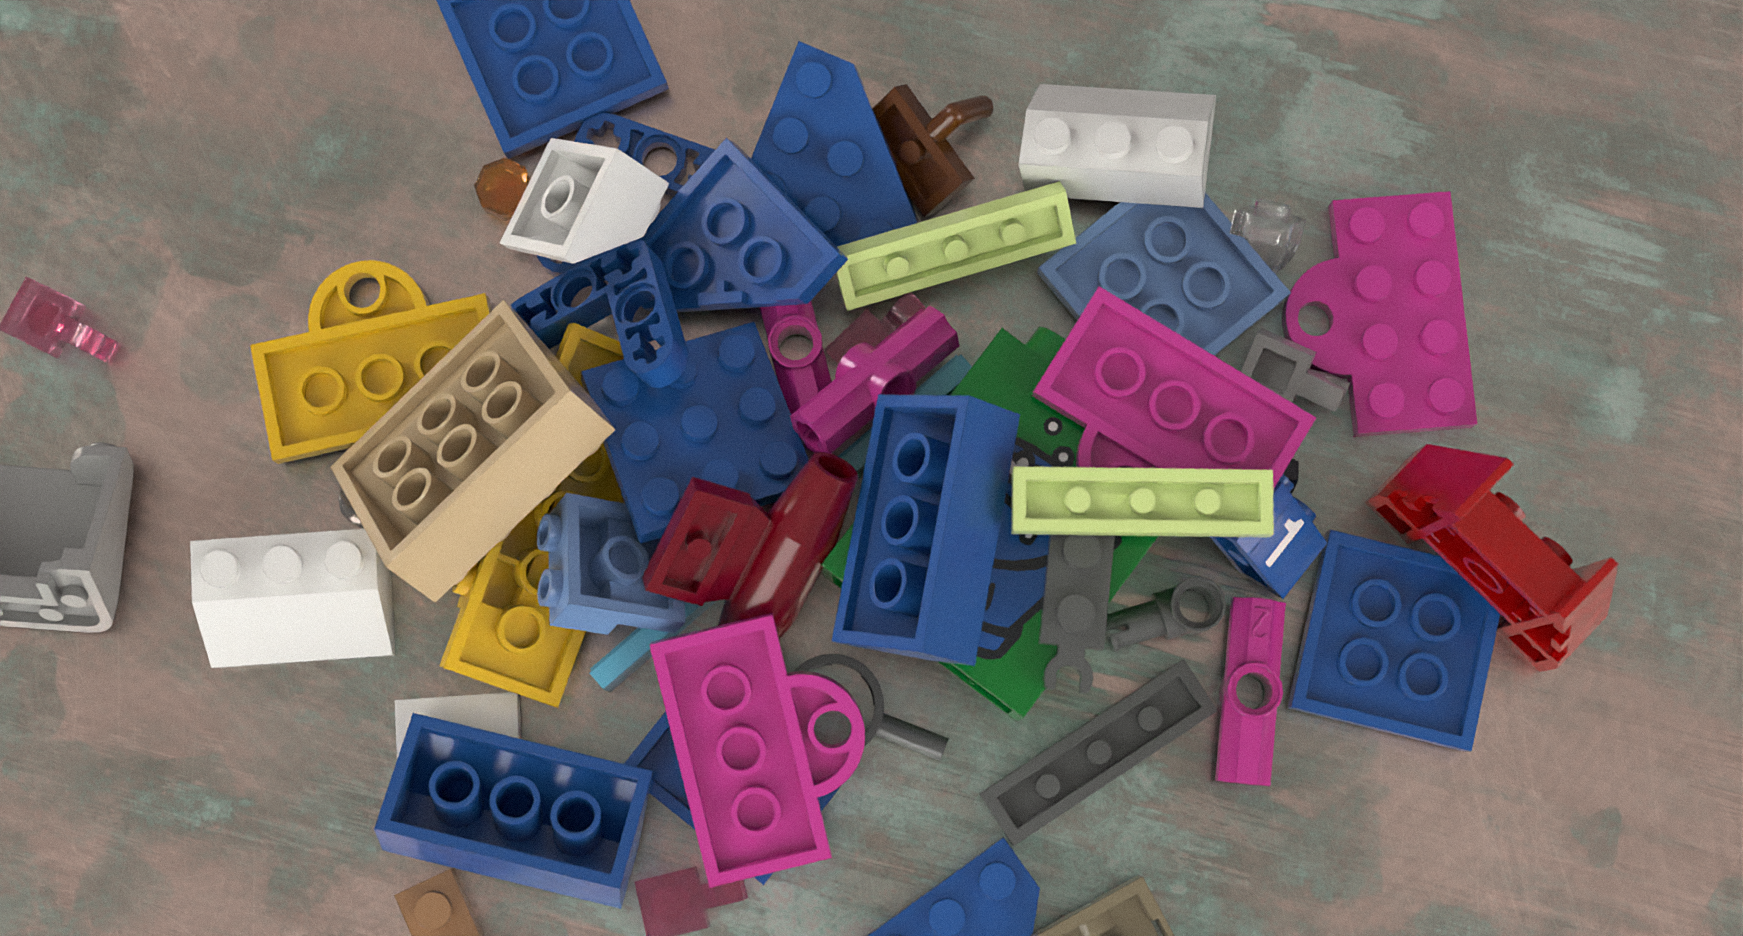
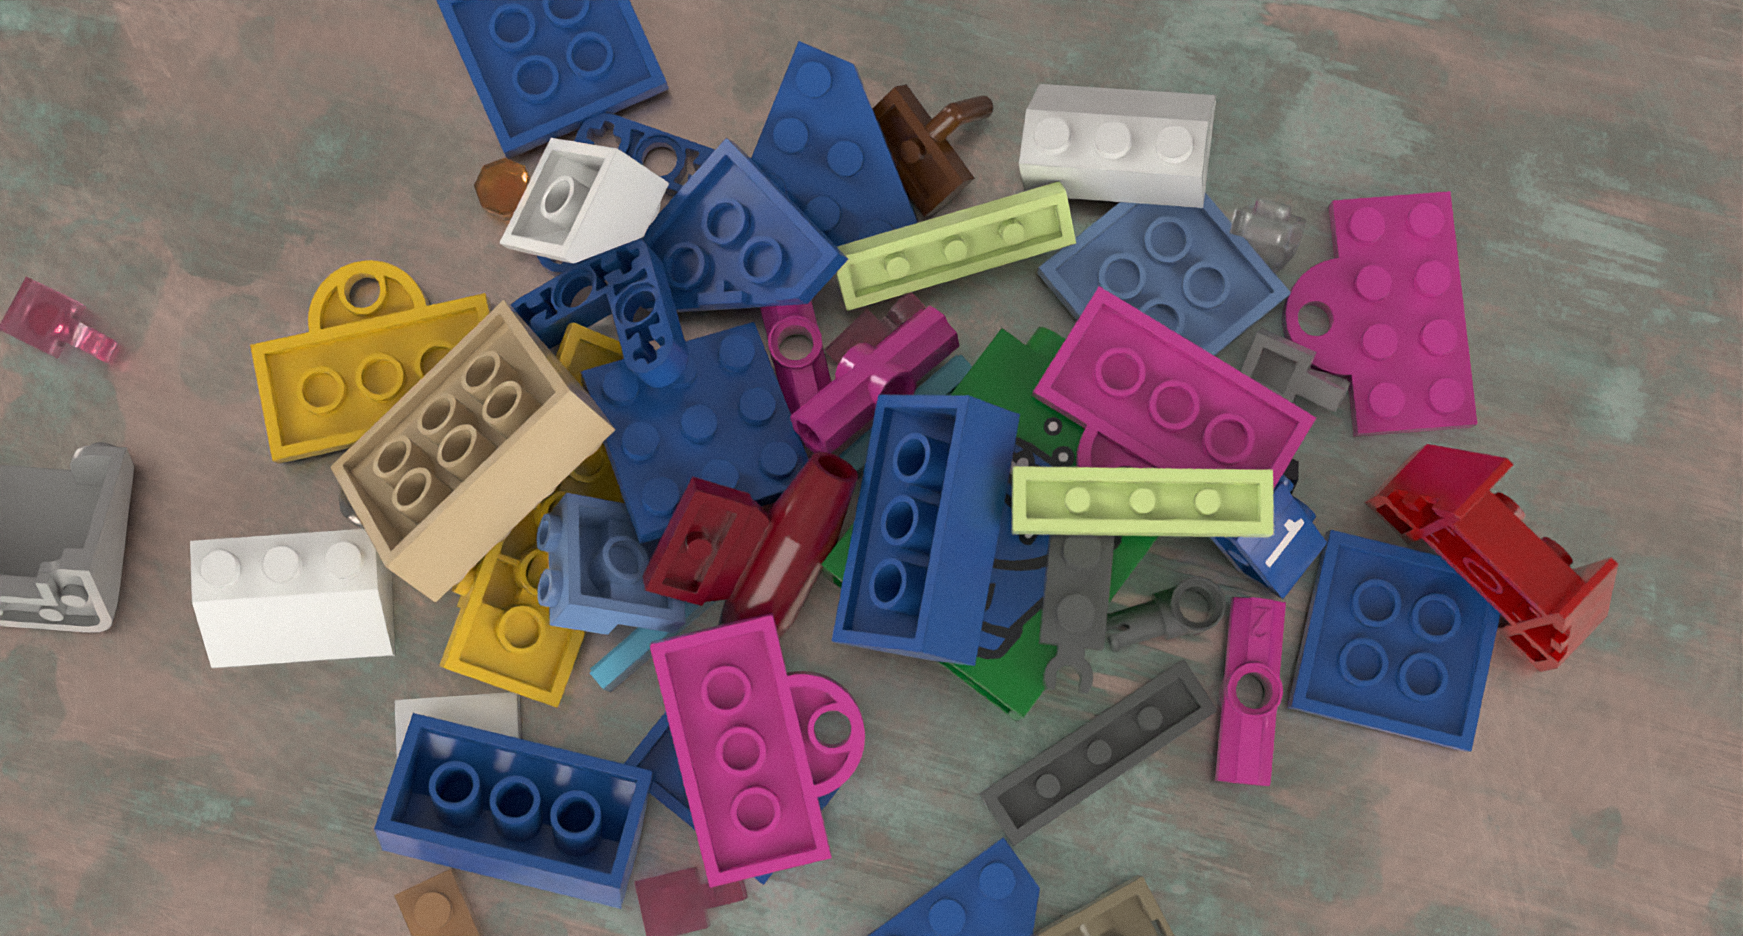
dark grey piece [793,654,949,761] -> none

